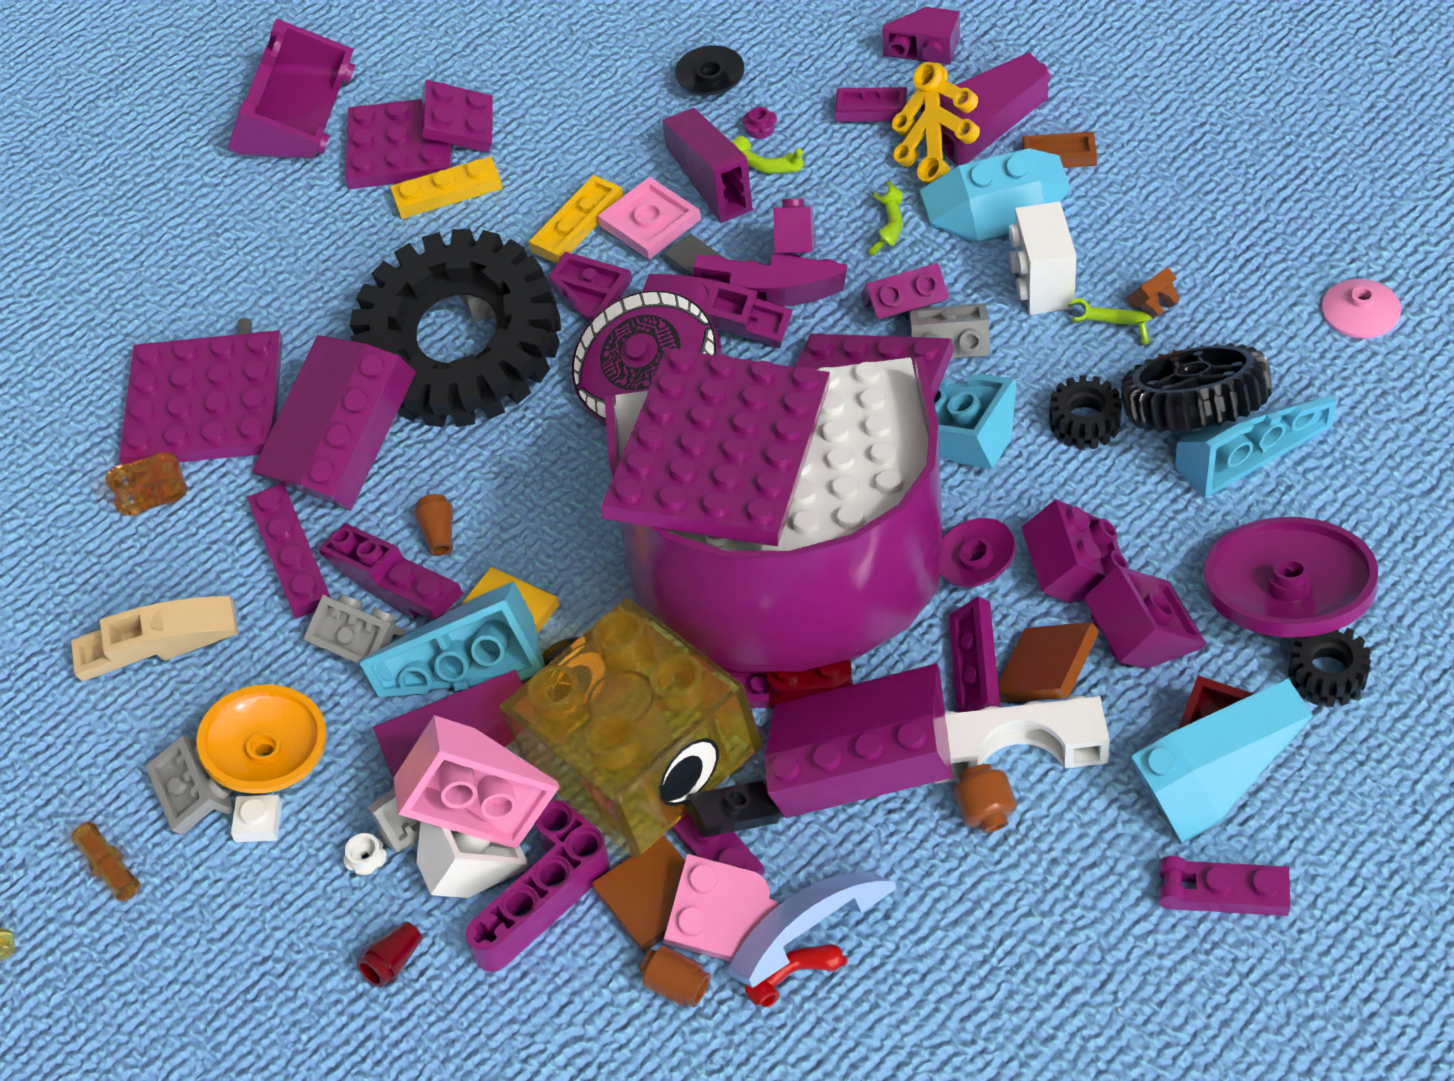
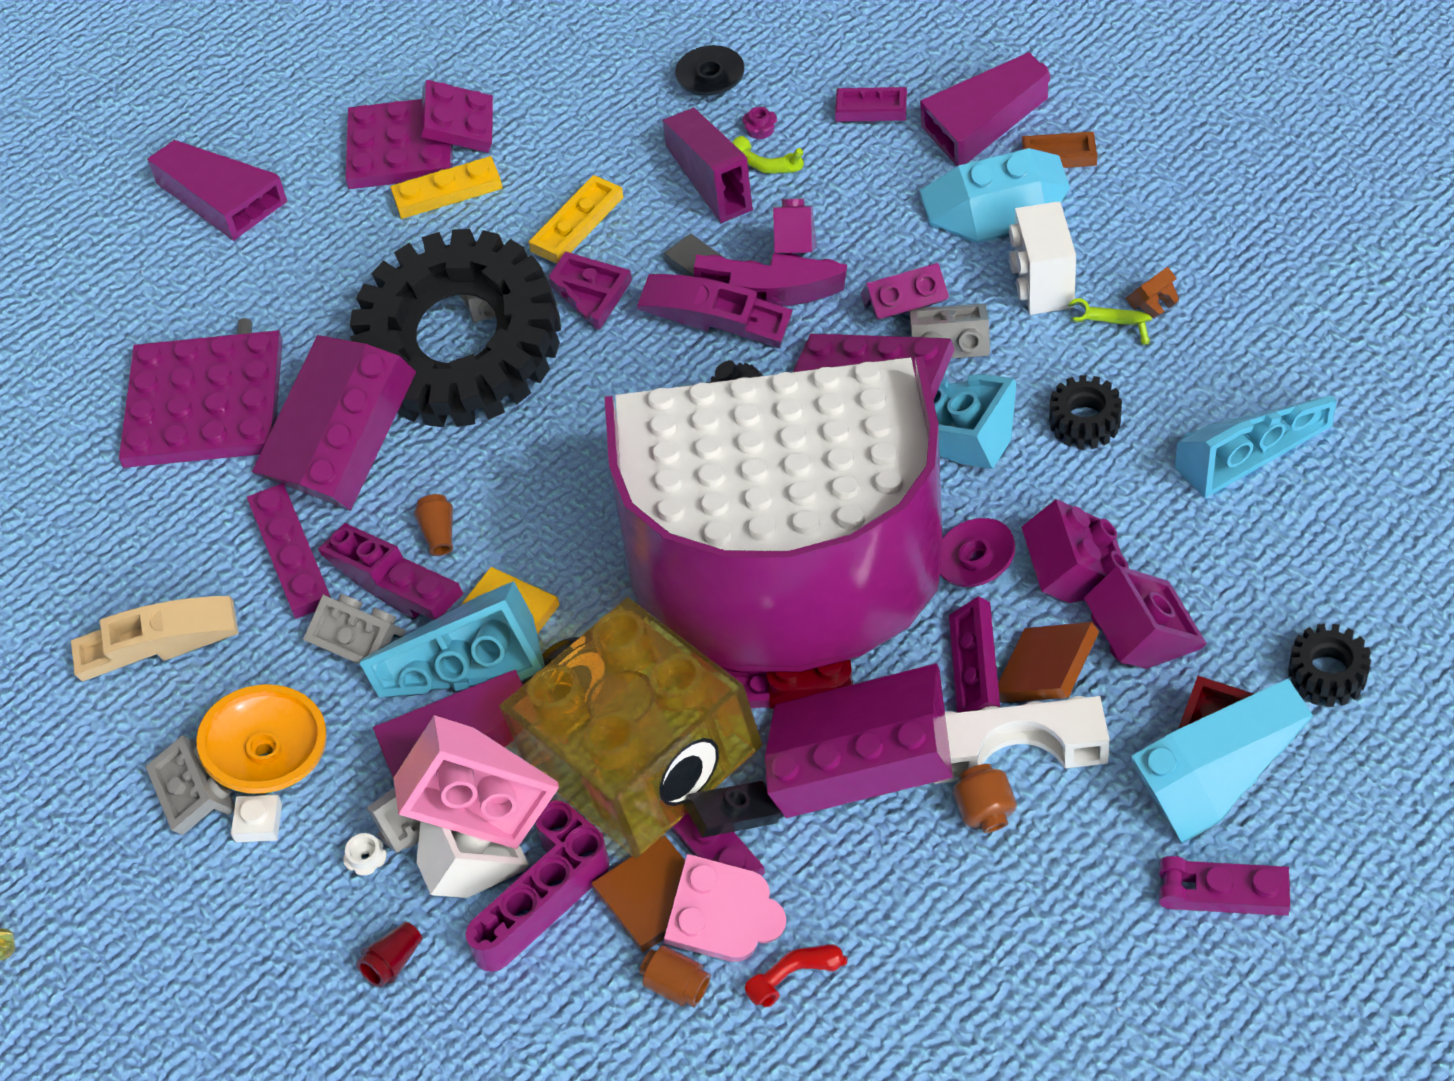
clear orange pin [71,822,141,902] -> none
clear orange piece [106,452,187,516] -> none
magenta windscreen [227,18,356,159] -> none
dish [571,290,722,426] -> none
bright pink plate [598,177,701,260] -> none
magenta plate [602,348,830,547] -> none
light blue slope [728,872,897,988] -> none
lime piece [868,181,903,256] -> none
magenta slope [882,7,960,65] -> none
yellow plant [892,62,980,185] -> none
black gear [1121,342,1272,434] -> none
magenta dish [1204,517,1378,637] -> none
bright pink dish [1322,279,1401,339] -> none
none -> magenta slope [147,140,288,241]

